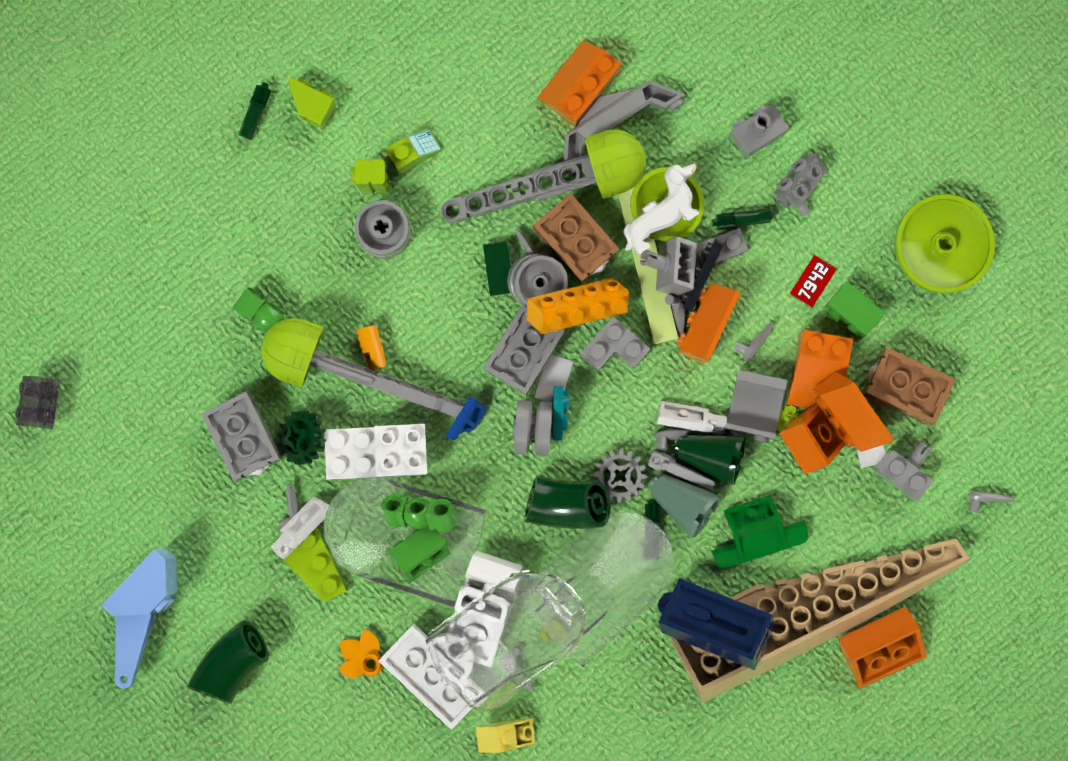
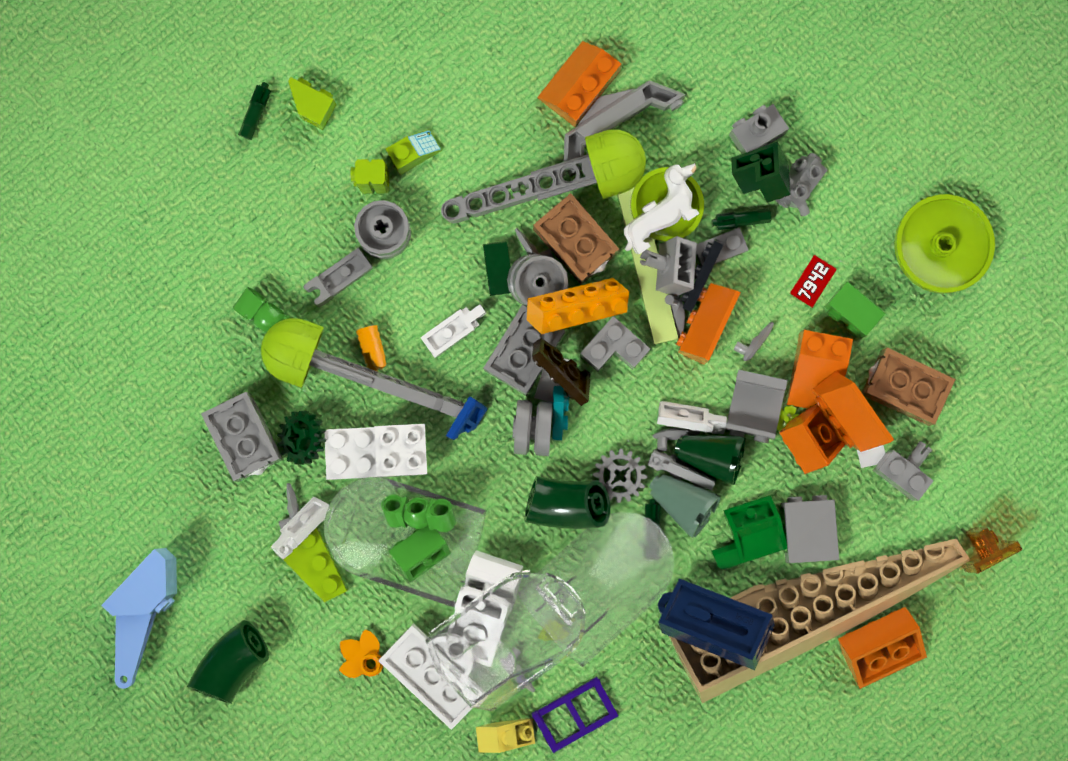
brick [15,376,60,429] -> none
light grey bar [968,491,1015,513] -> none
none -> light grey plate [303,248,373,307]
none -> white hinge [421,305,486,358]
none -> dark purple window [531,676,619,753]
none -> dark brown wing [532,338,591,406]
none -> dark green brick [731,142,791,203]
none -> light grey panel [781,495,839,563]
none -> clear orange bracket [962,527,1023,574]

